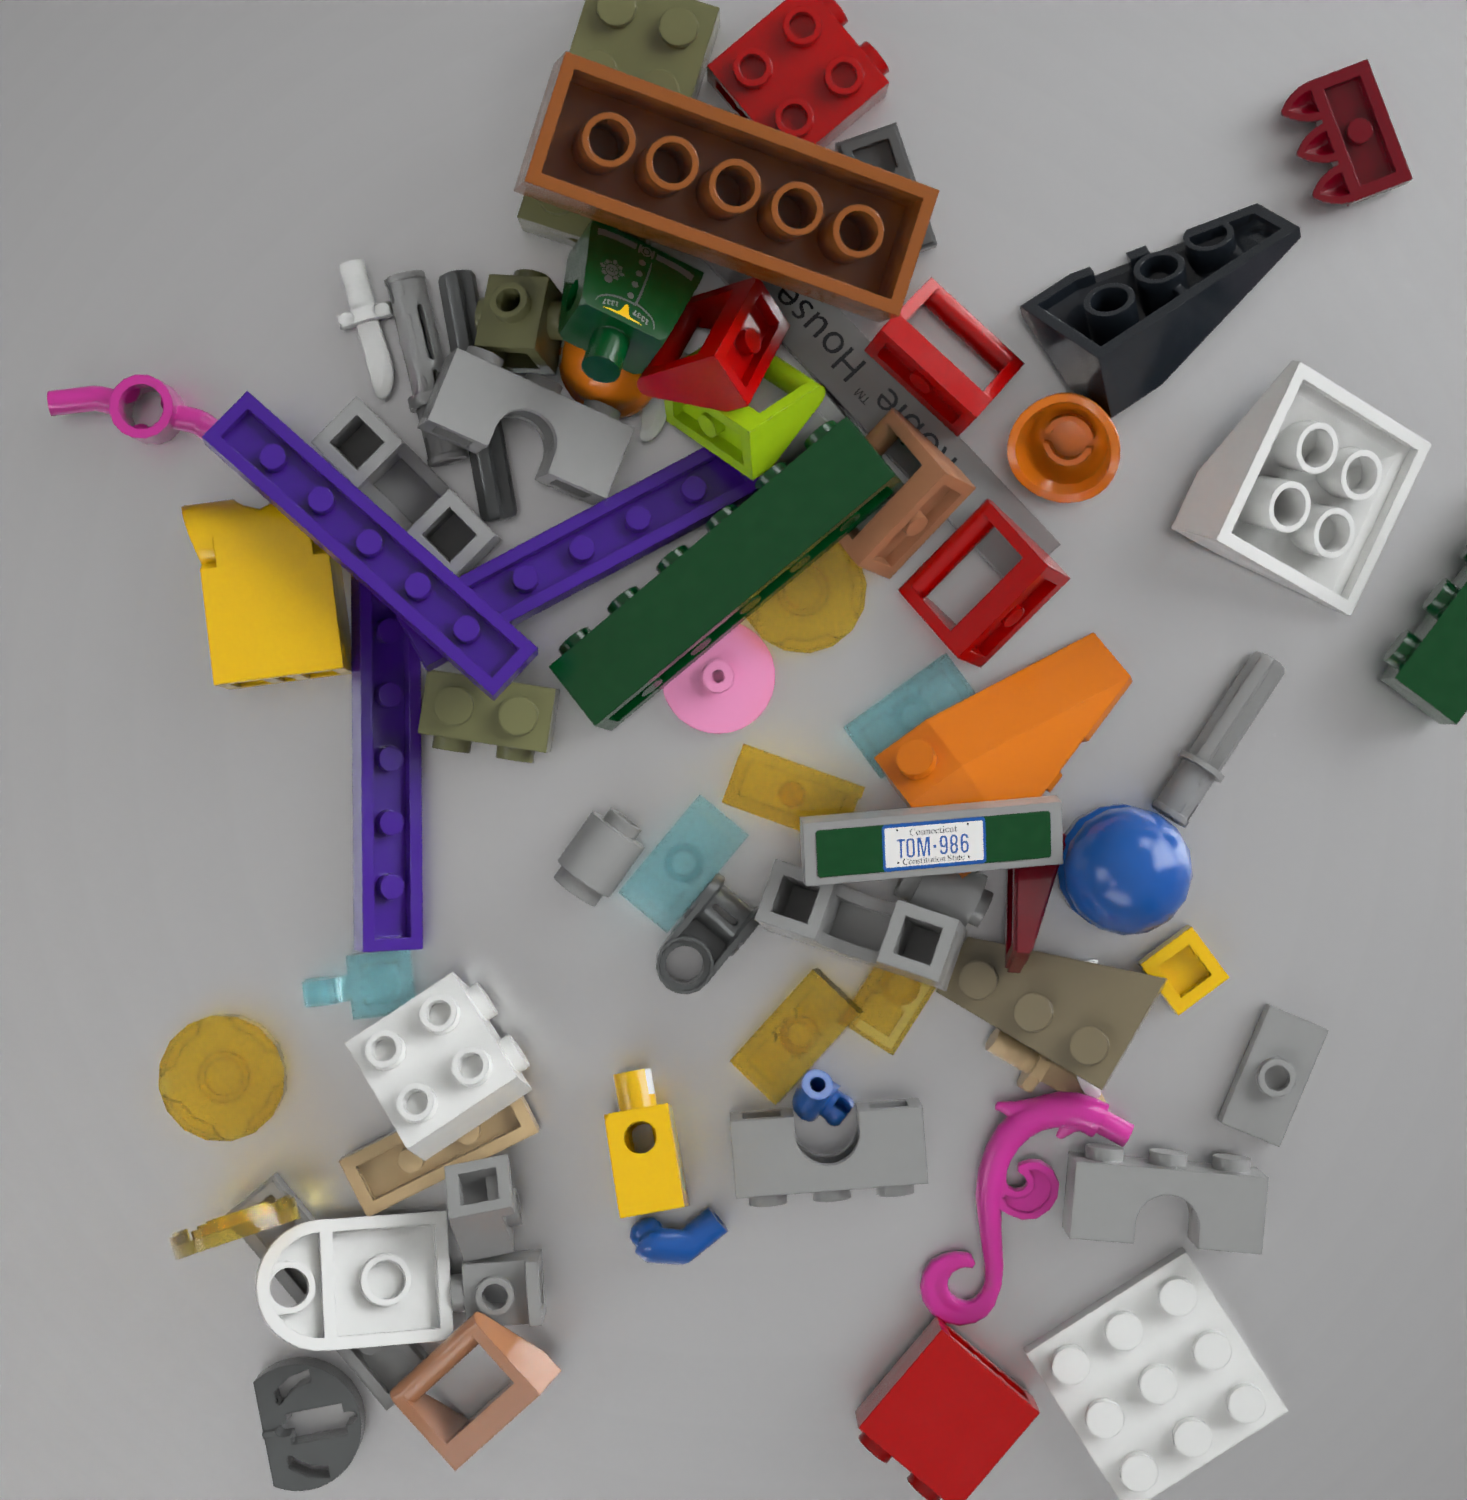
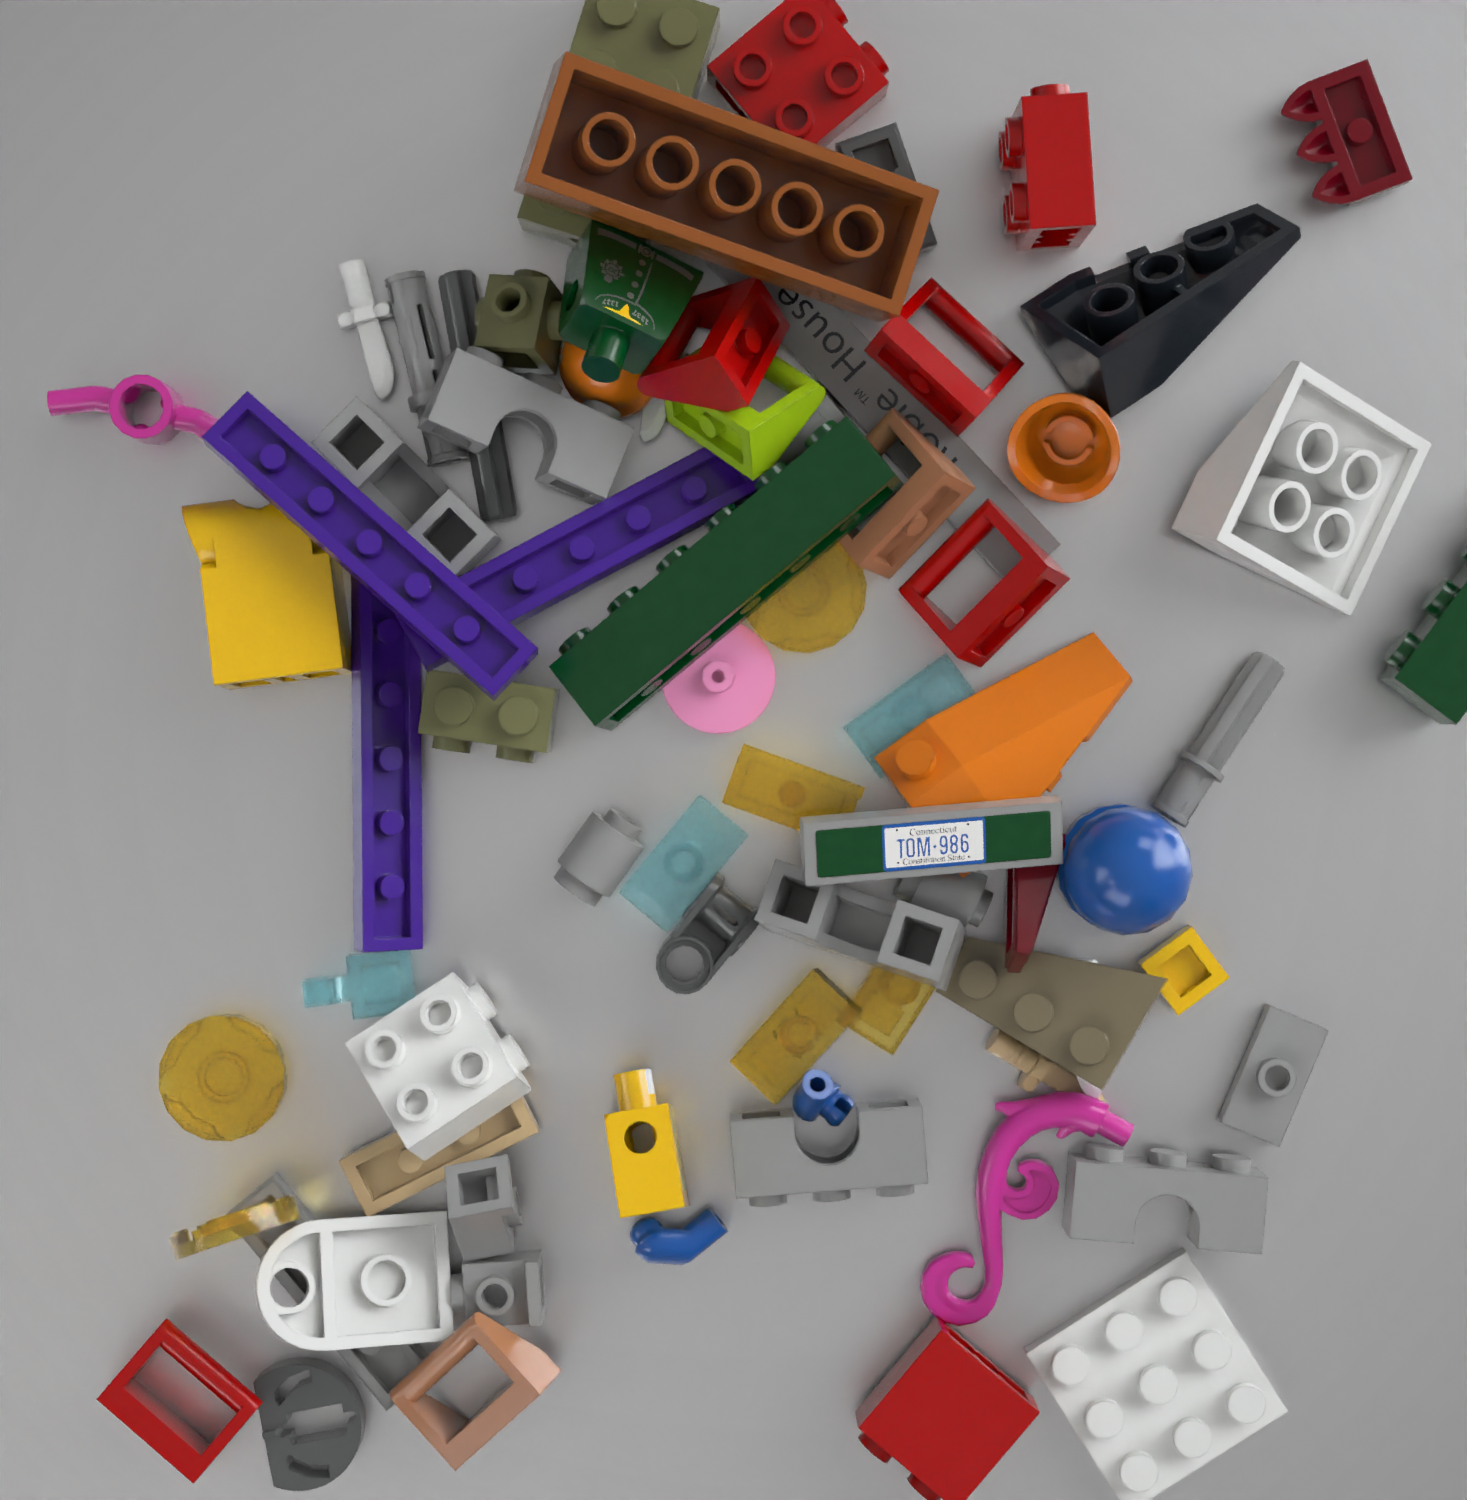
none -> red tile [96,1318,263,1484]
none -> red brick [998,84,1096,251]

